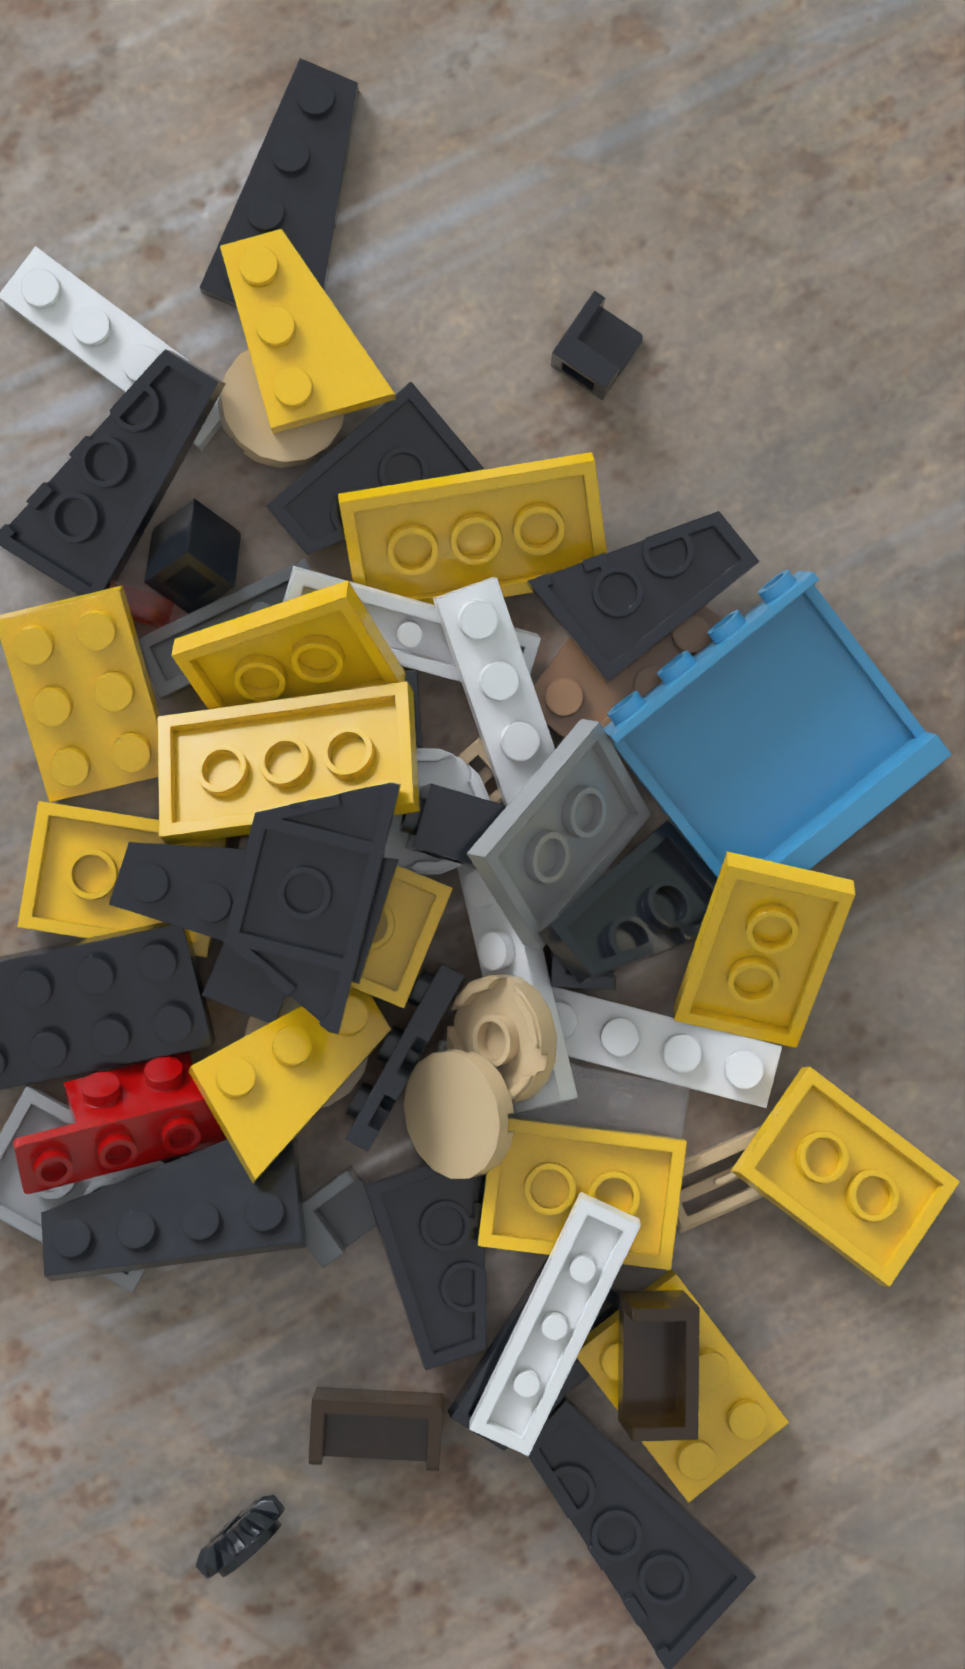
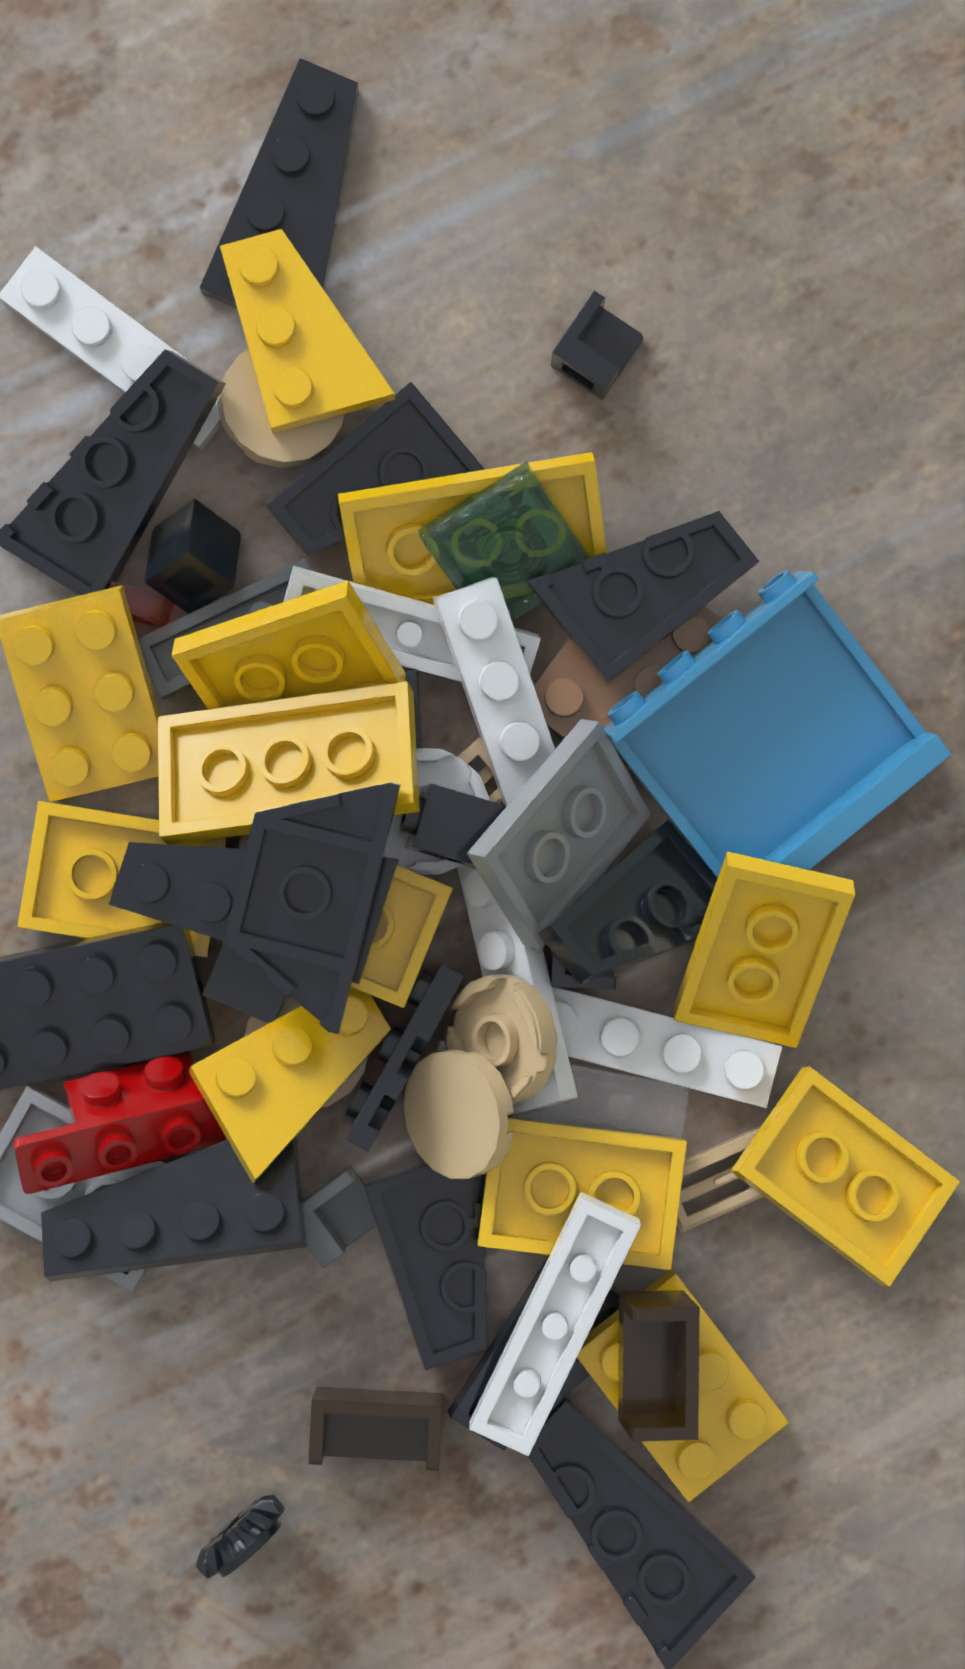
none -> clear green tile [418,461,591,621]

